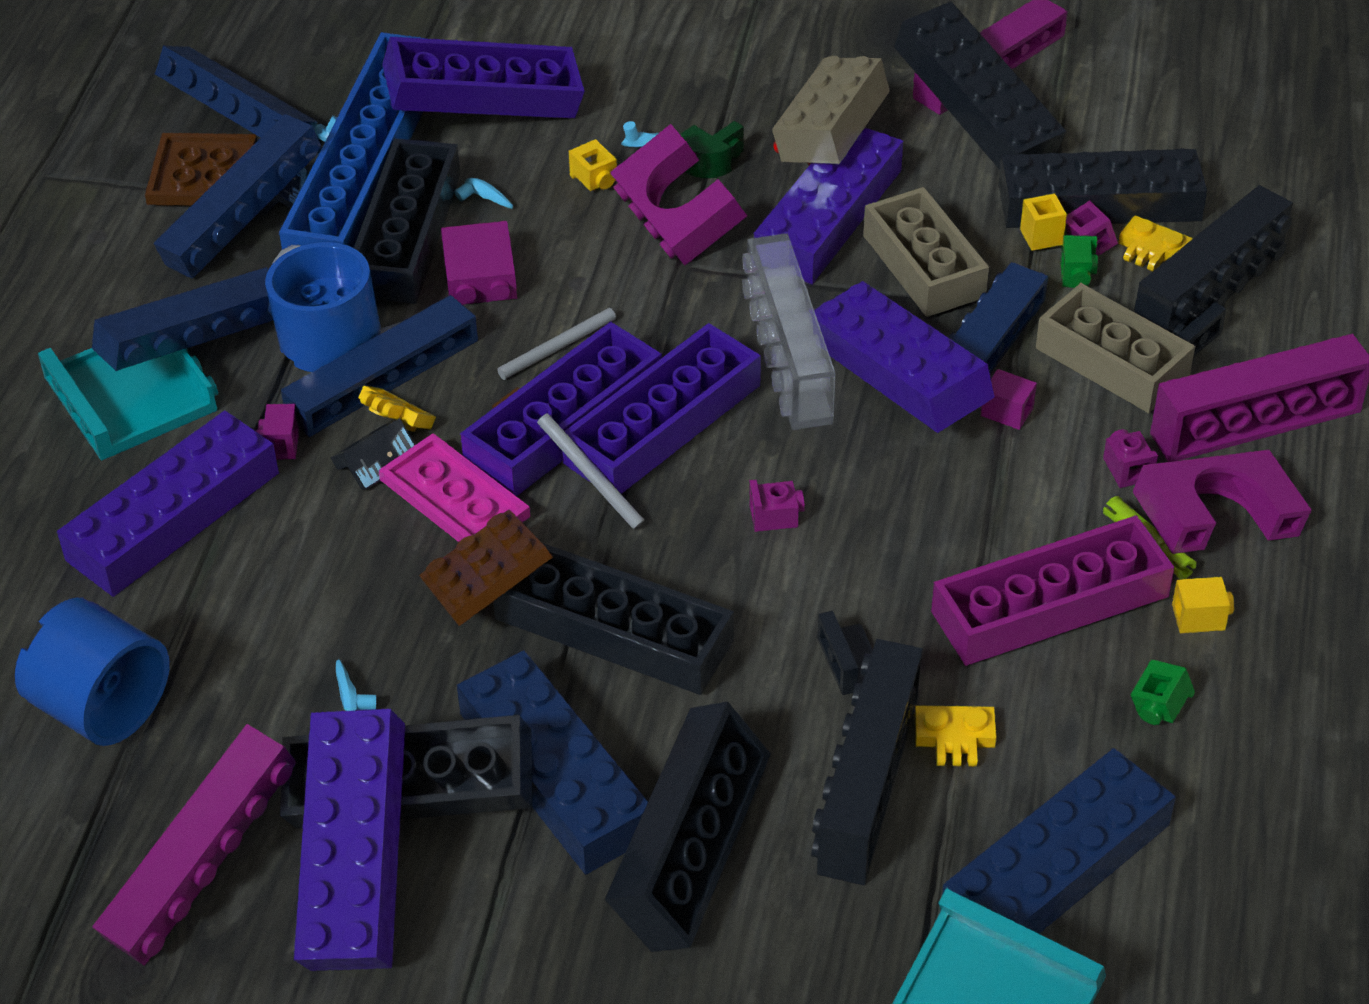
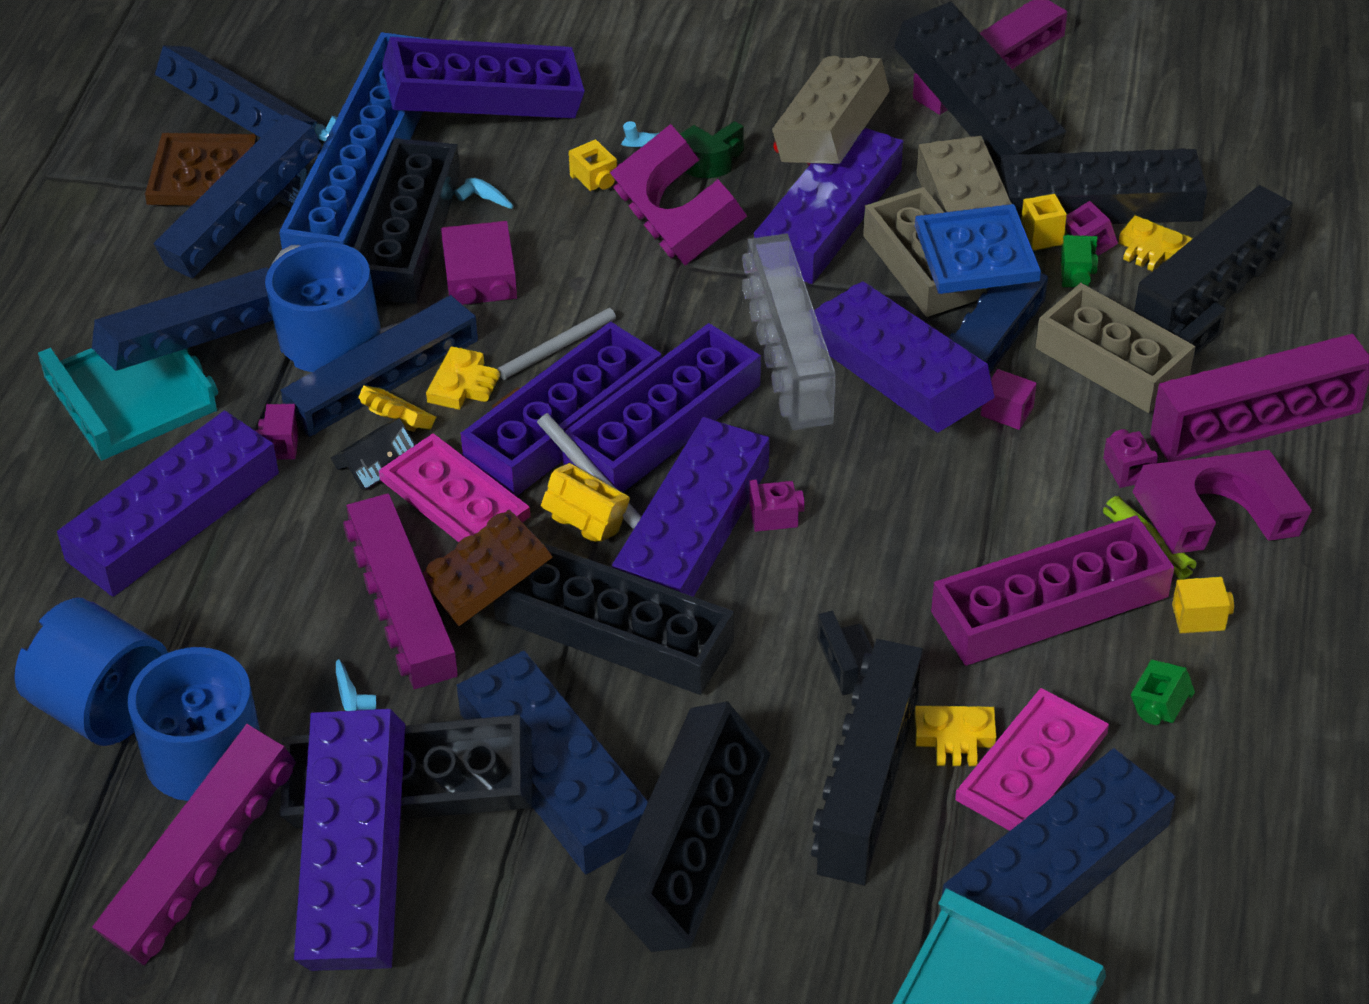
none -> blue brick [128,647,260,801]
none -> magenta brick [343,493,458,690]
none -> yellow hinge [426,346,501,410]
none -> yellow brick [541,463,630,542]
none -> dark purple brick [611,417,769,597]
none -> blue plate [915,204,1041,294]
none -> dark tan brick [917,136,1011,212]
none -> dark pink plate [955,688,1109,831]

